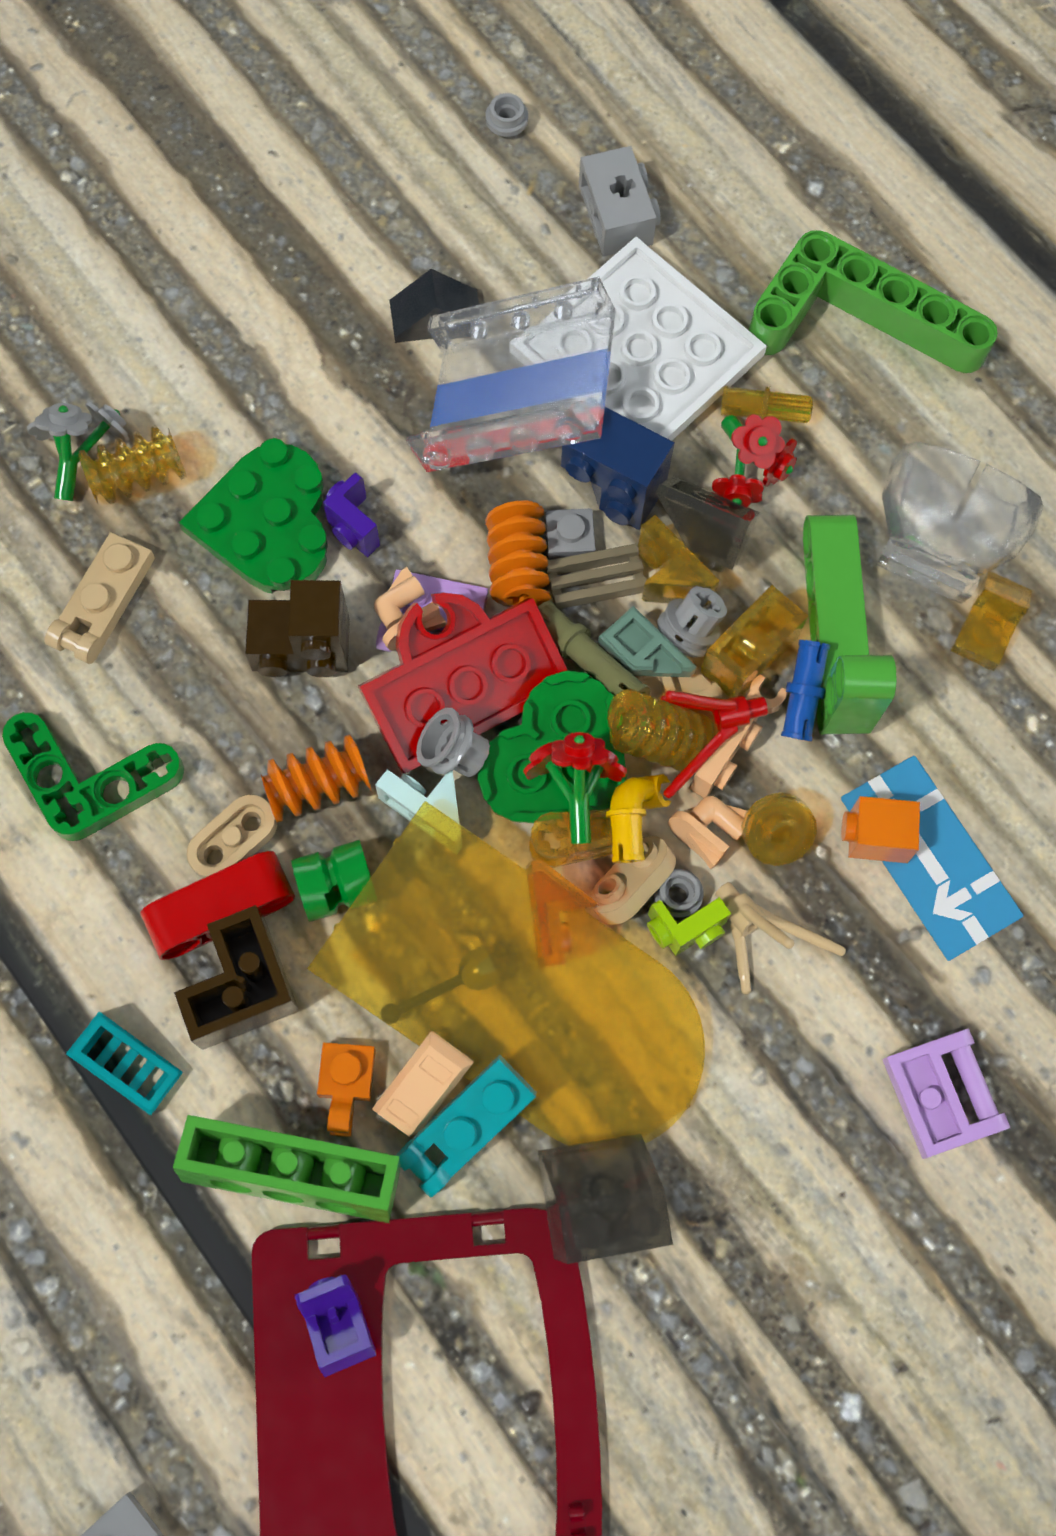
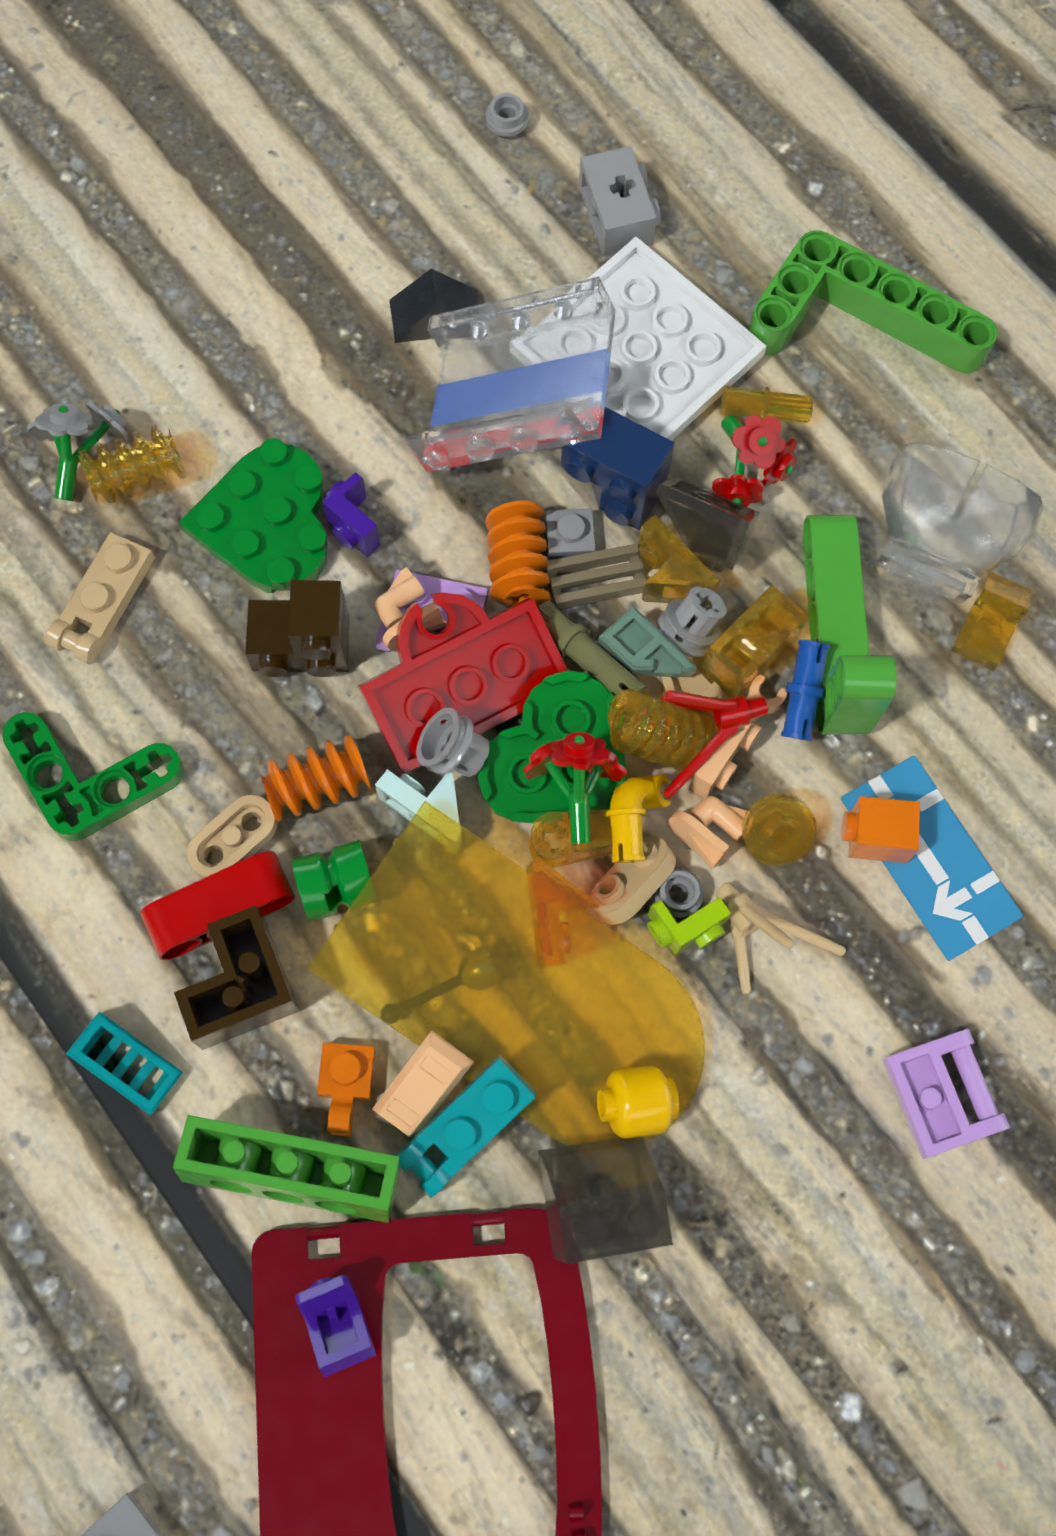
none -> yellow head [597,1066,679,1139]

